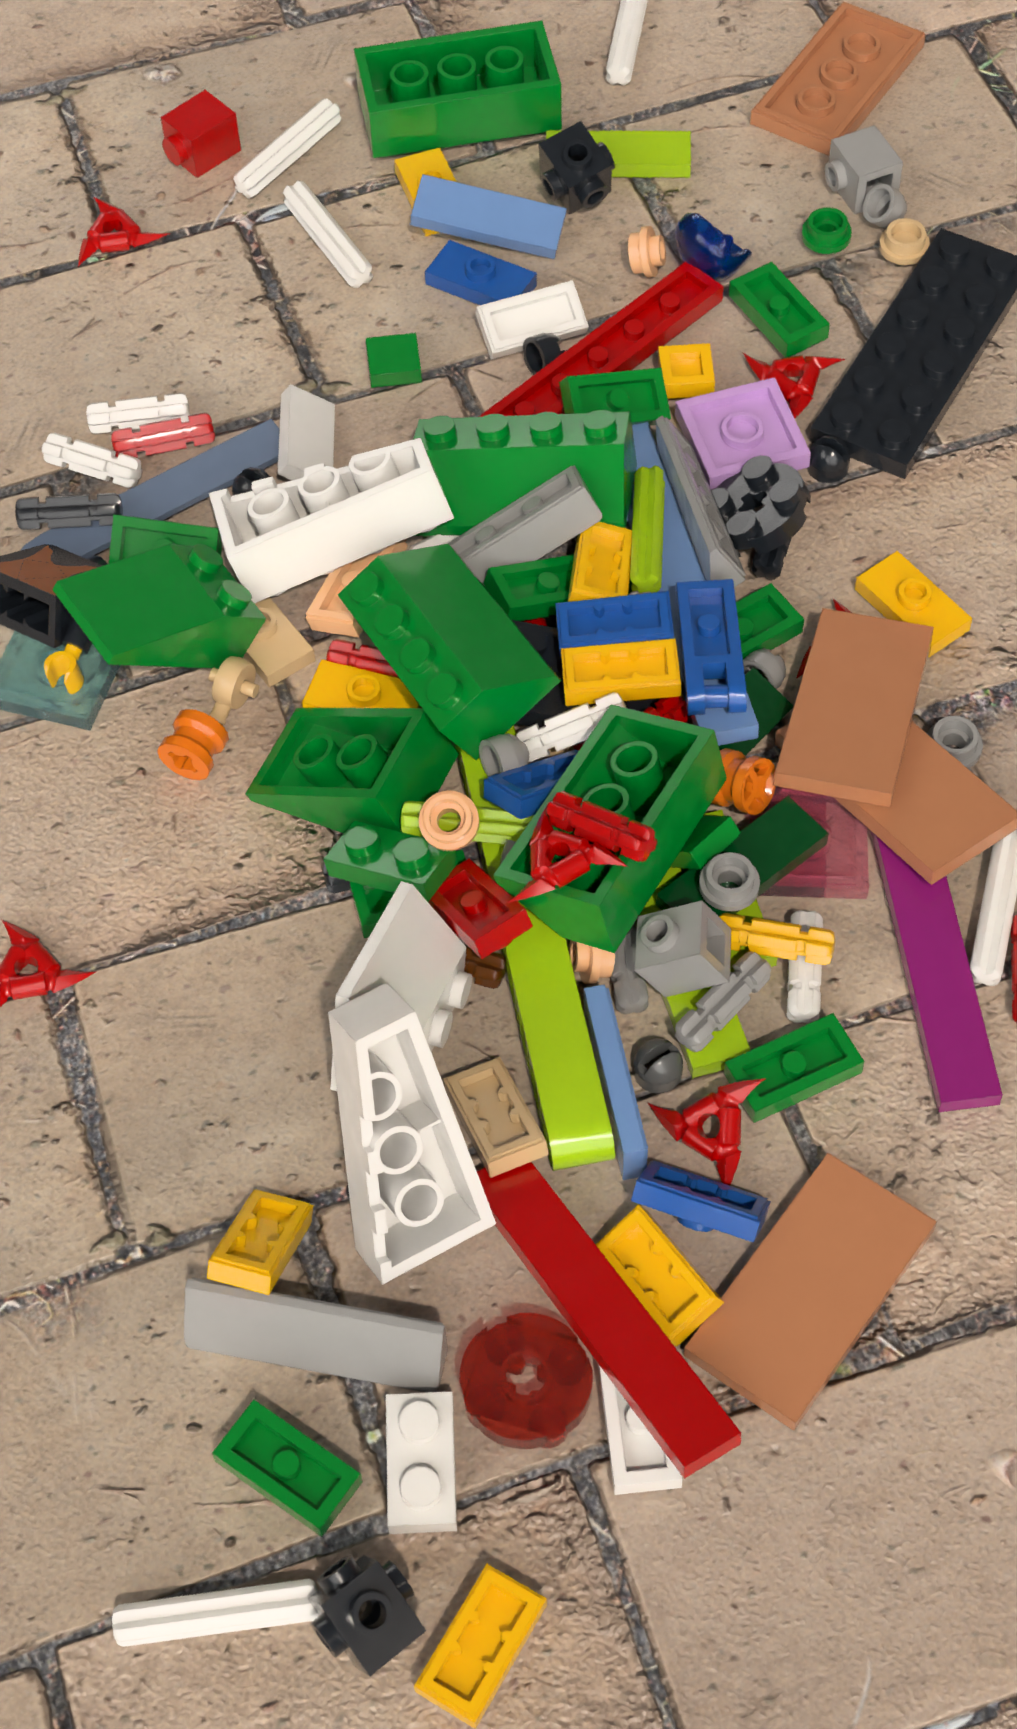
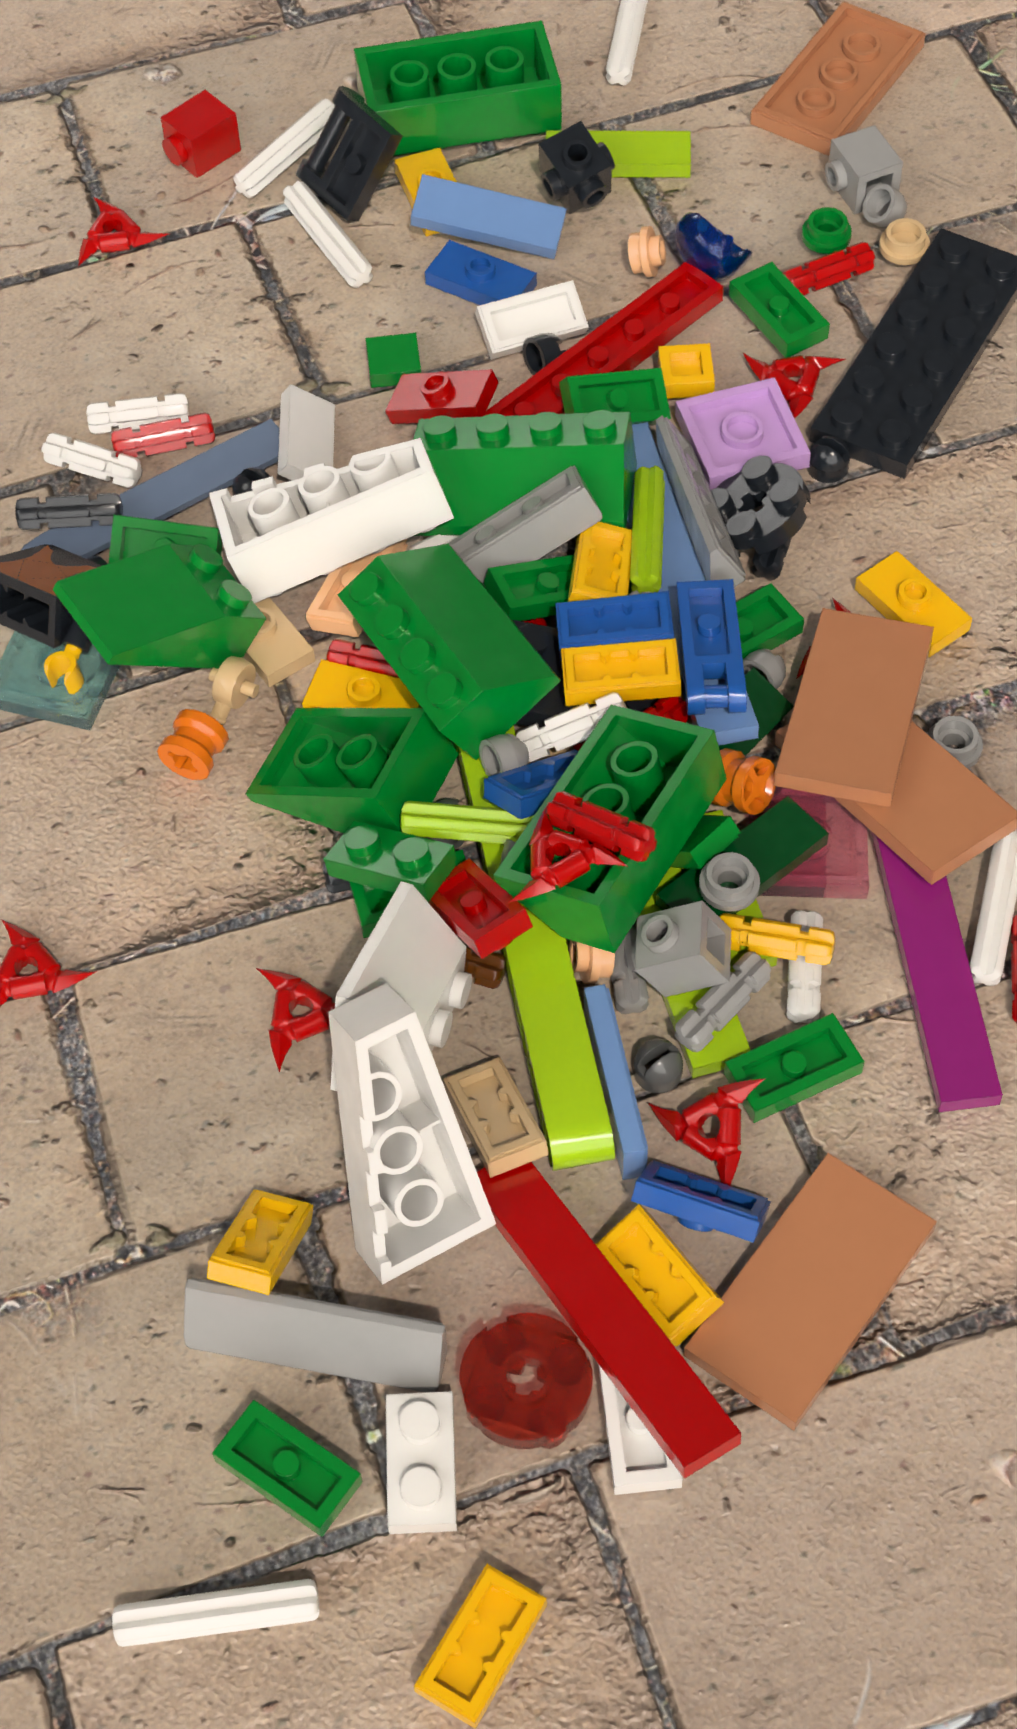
black brick [308,1555,426,1676] -> none
light nougat plate [419,790,480,851] -> none
none -> red piece [256,968,335,1072]
none -> black plate [296,86,403,221]
none -> plate [385,369,499,424]
none -> red axle [782,242,875,296]

